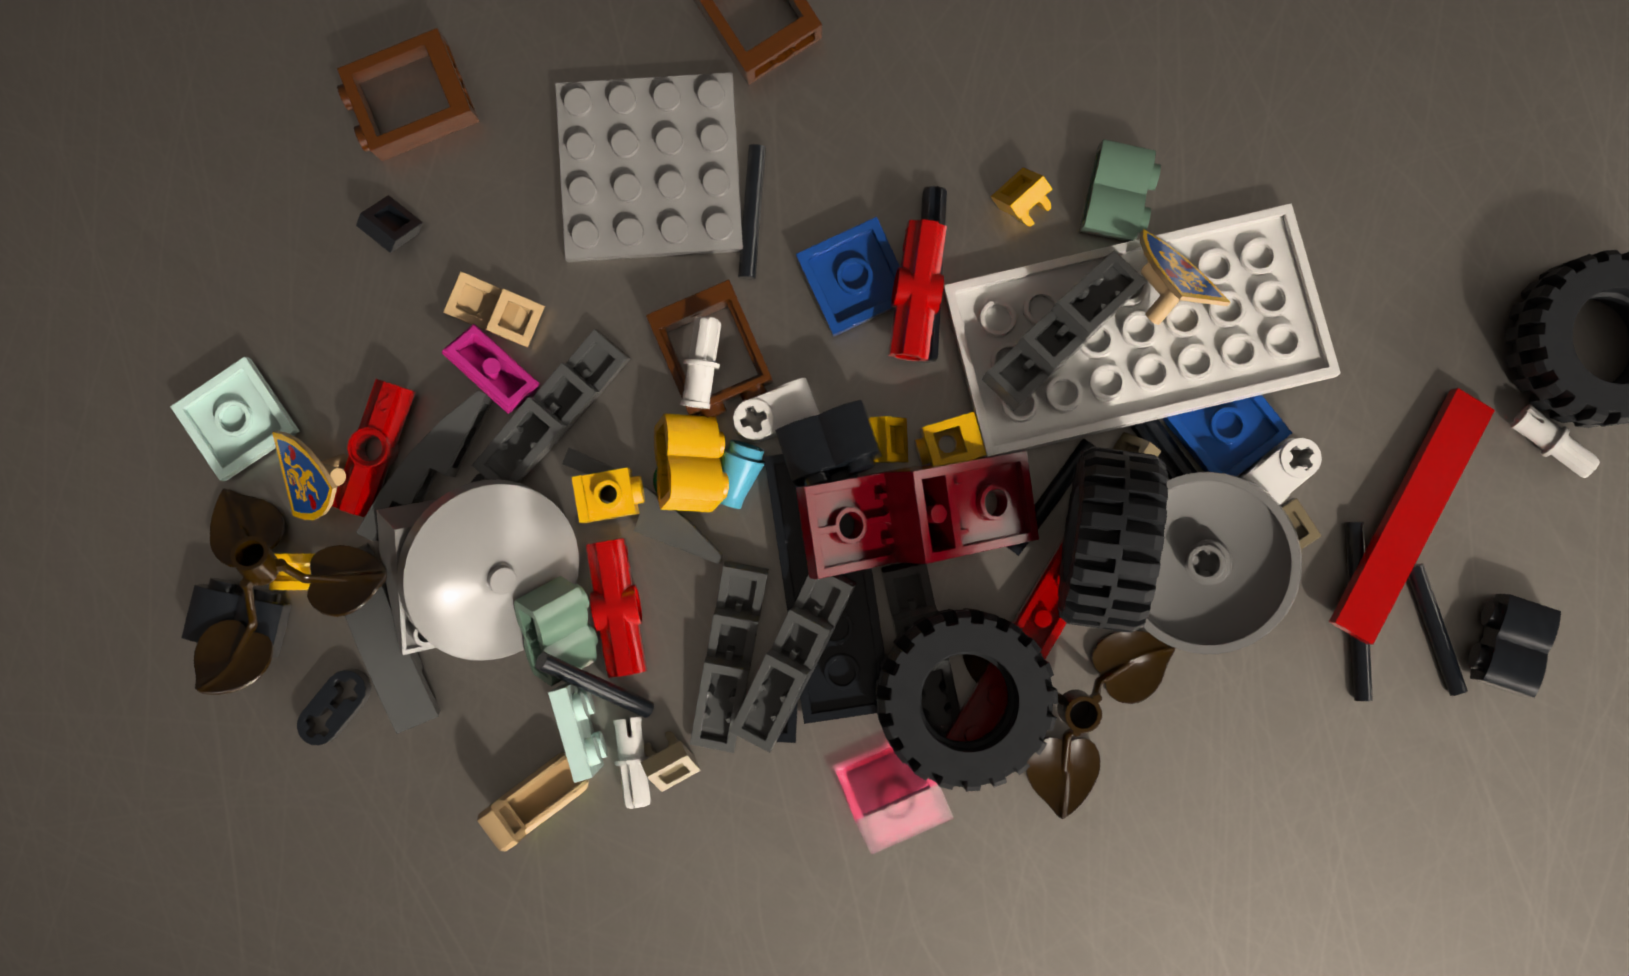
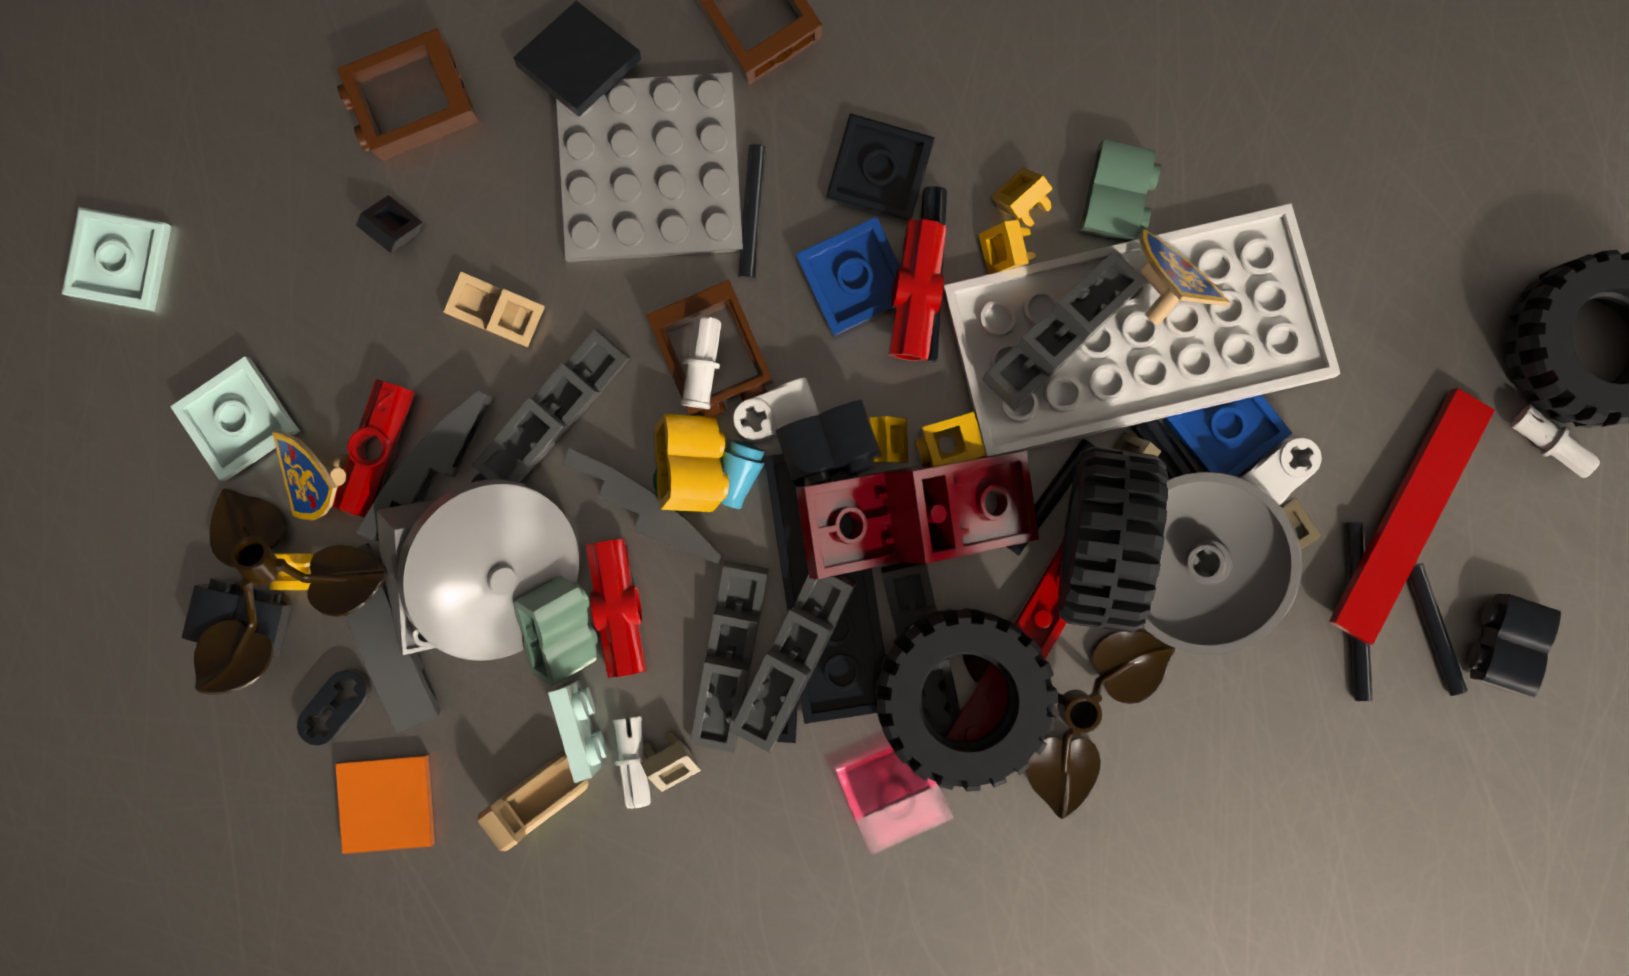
dark pink slope [442,324,540,414] -> none
black bar [535,652,654,718] -> none
yellow brick [571,467,645,523] -> none
none -> light aqua tile [62,207,172,312]
none -> orange tile [335,754,435,854]
none -> black tile [513,0,641,117]
none -> black tile [825,113,935,224]
none -> yellow tile [978,220,1036,275]

